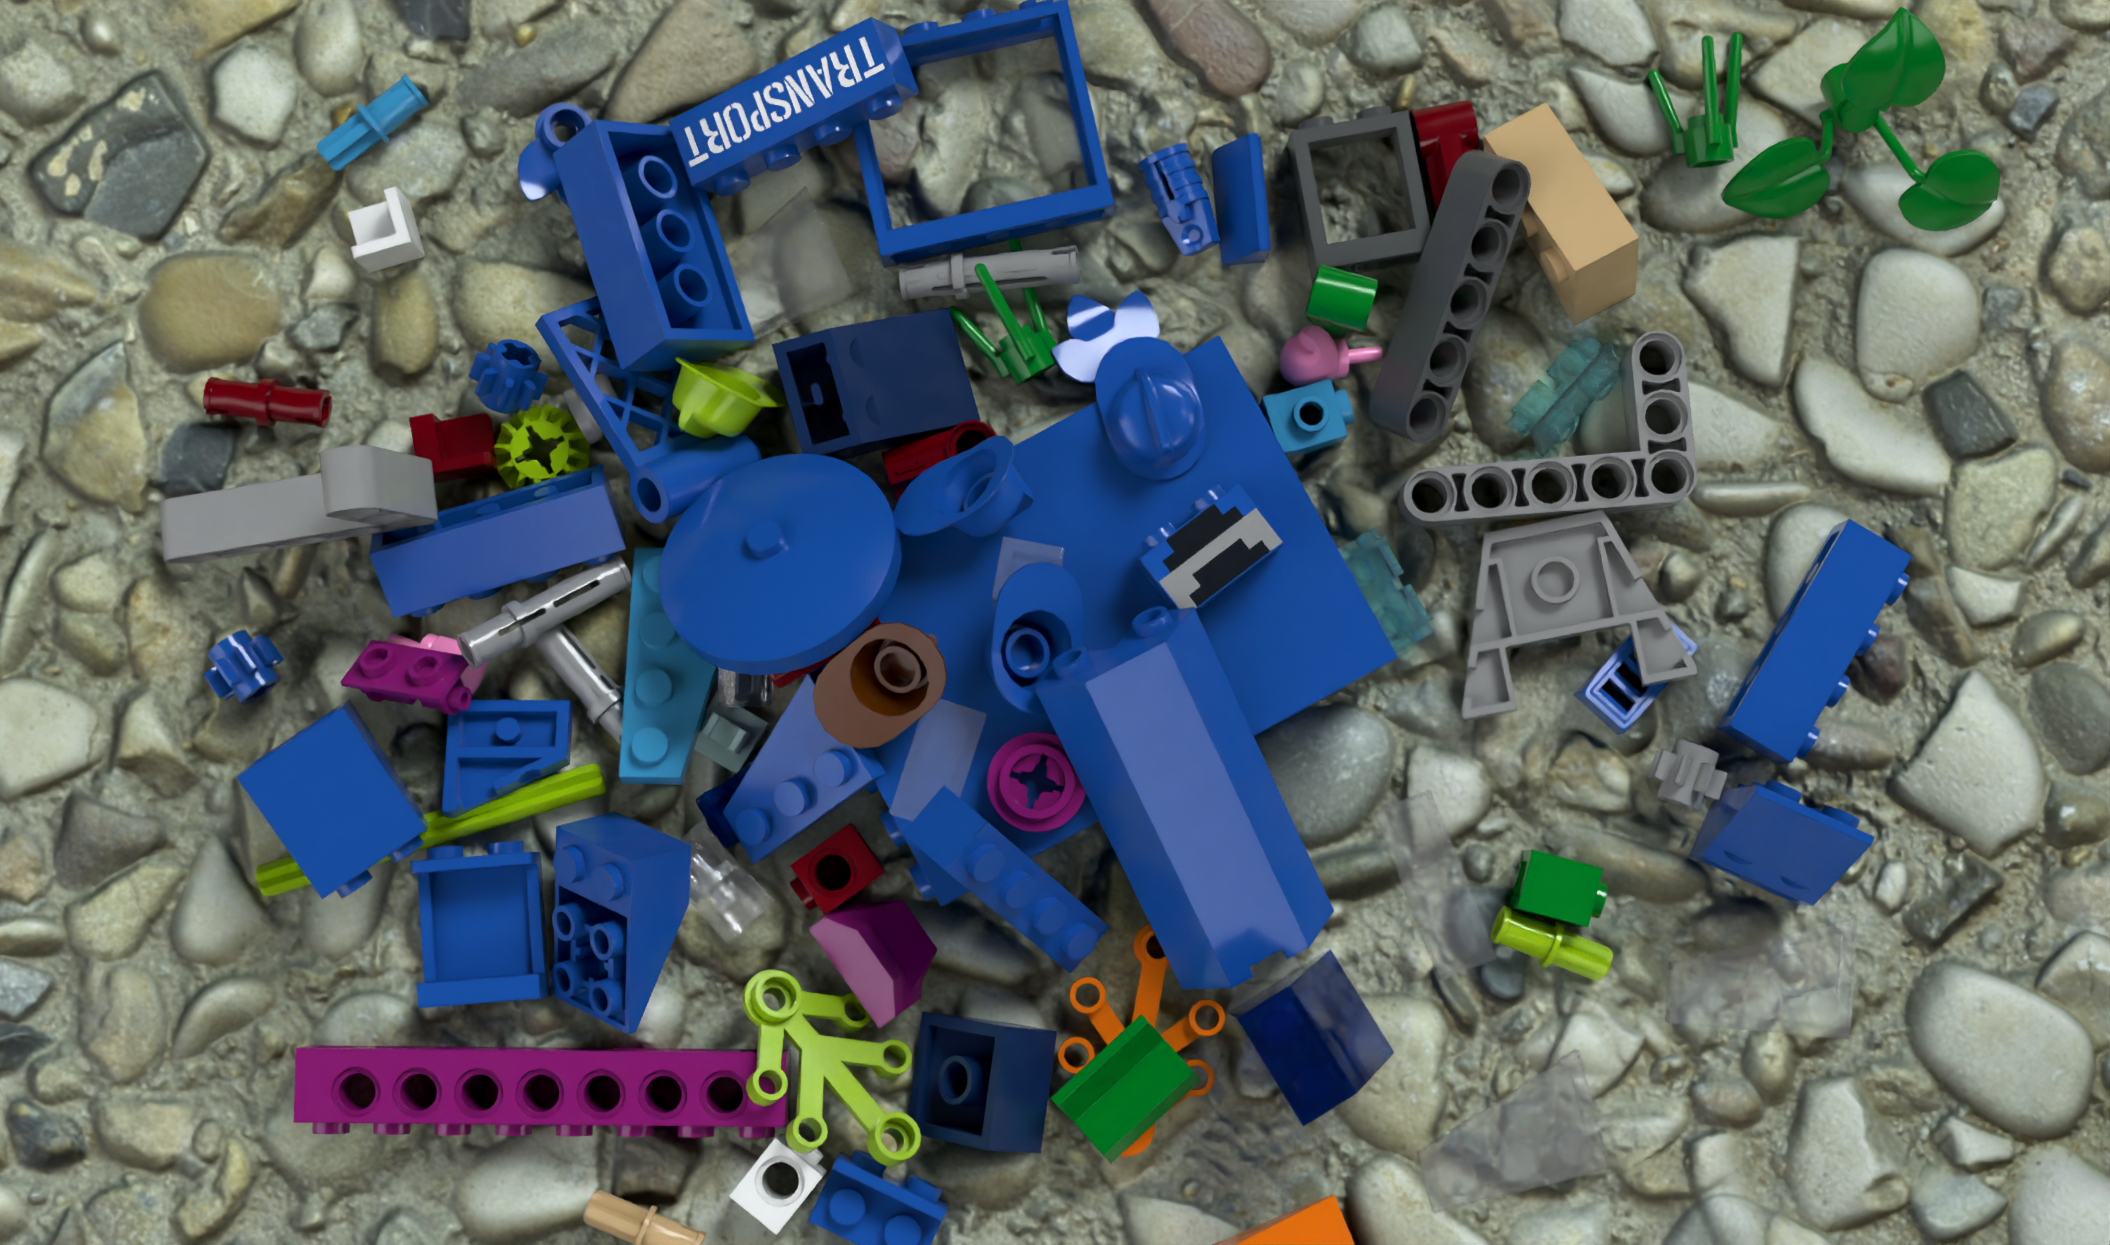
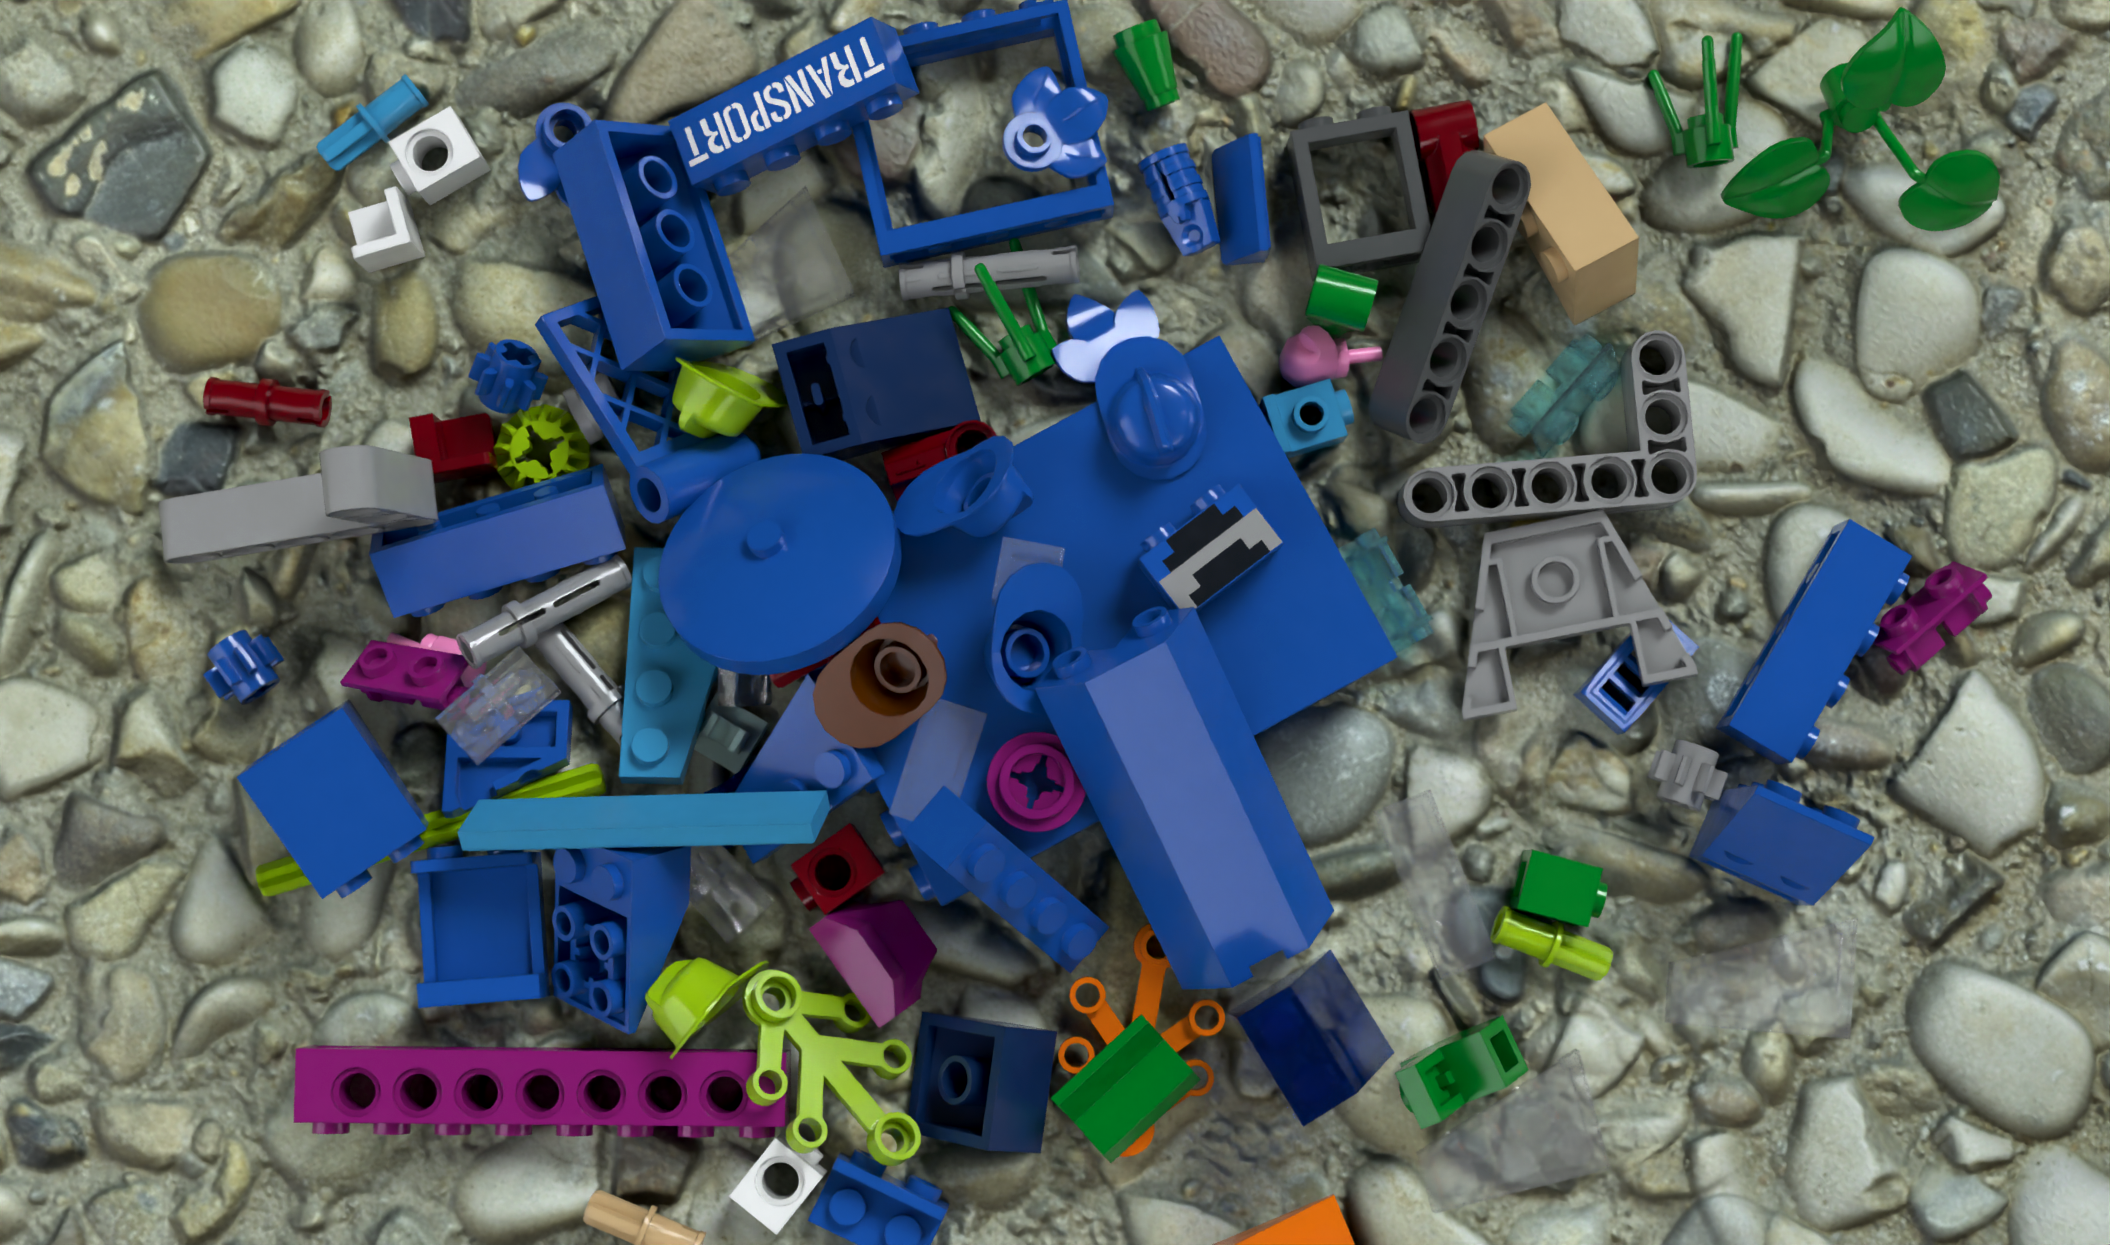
none -> white brick [389,106,491,205]
none -> clear hips [435,646,561,766]
none -> dark azure tile [457,790,830,851]
none -> lime piece [645,957,769,1059]
none -> blue plate [1002,66,1108,179]
none -> green cone [1112,19,1180,112]
none -> green brick [1395,1015,1529,1129]
none -> magenta hinge [1873,561,1992,675]

